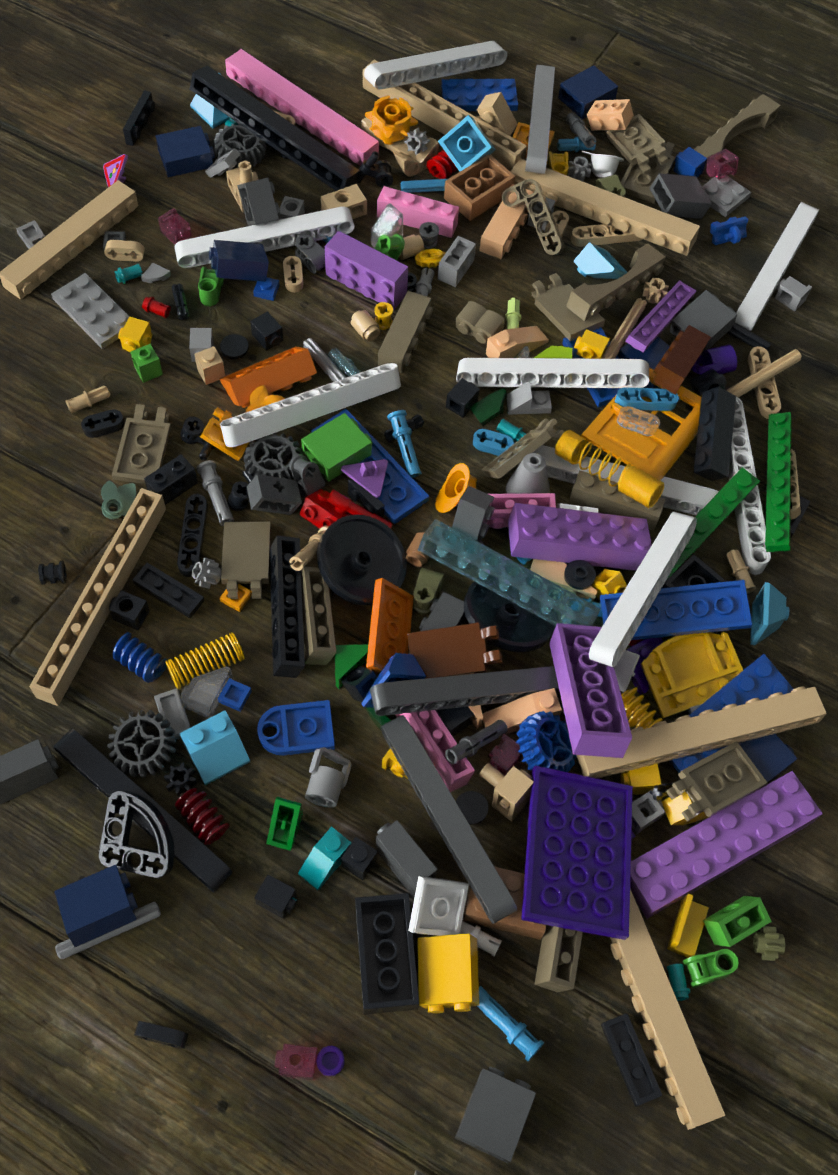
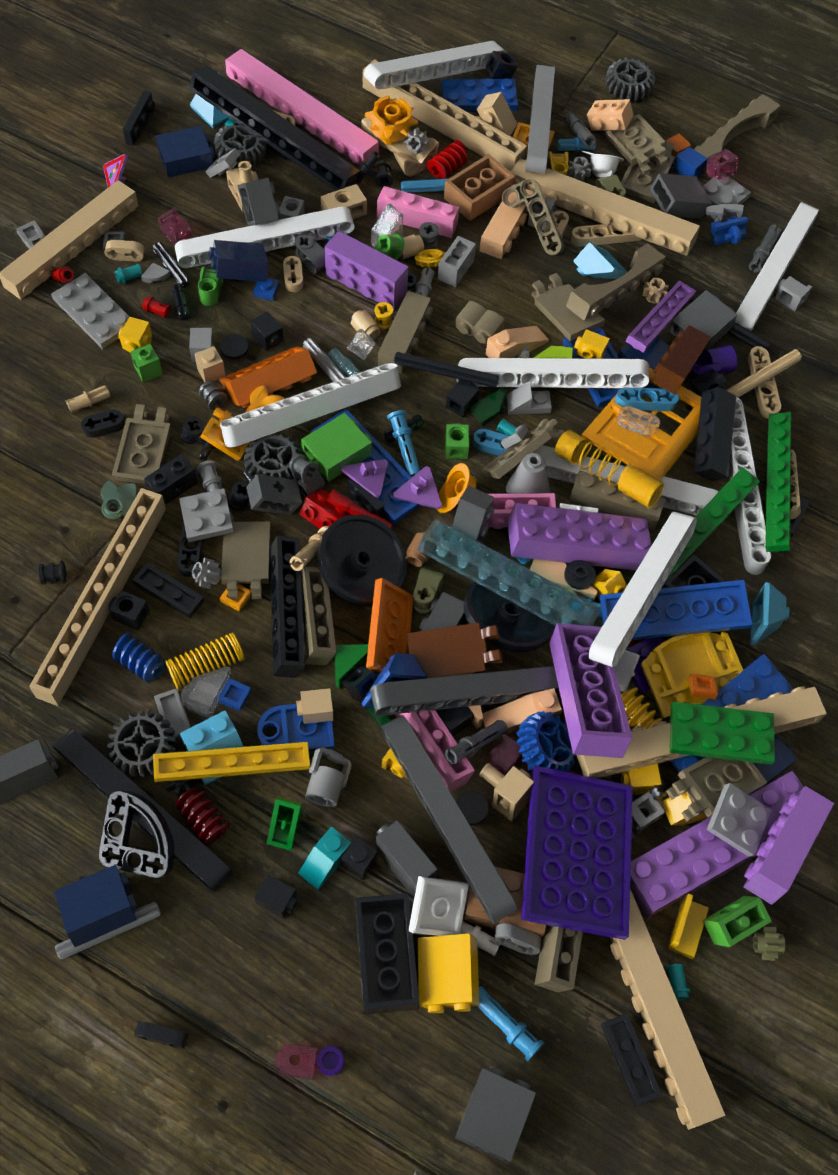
medium azure slope [438,115,496,171] -> none
yellowish green axle [505,297,521,329] -> none
dark blue brick [558,65,618,119] -> none
tan axle [602,298,647,359] -> none
bright green piece [682,949,739,988] -> none
tan axle [726,550,756,594] -> none
none -> red pin [51,266,74,283]
none -> black axle [152,242,190,288]
none -> yellow plate [153,742,310,782]
none -> light grey plate [179,489,234,542]
none -> dark grey bush [199,380,228,410]
none -> tan brick [296,688,333,724]
none -> clear slope [347,328,376,360]
none -> medium lavender piece [393,466,442,509]
none -> black axle [394,352,499,388]
none -> bright green brick [445,423,469,459]
none -> black brick [485,51,518,79]
none -> light grey beam [495,923,541,955]
none -> light grey tile [501,424,529,449]
none -> dark grey gear [605,57,656,102]
none -> orange tile [665,133,691,157]
none -> green plate [669,701,775,765]
none -> orange tile [689,674,718,700]
none -> light grey slope [706,204,744,222]
none -> light grey plate [707,783,771,857]
none -> medium lavender brick [743,786,834,905]
none -> dark grey pin [749,224,781,273]

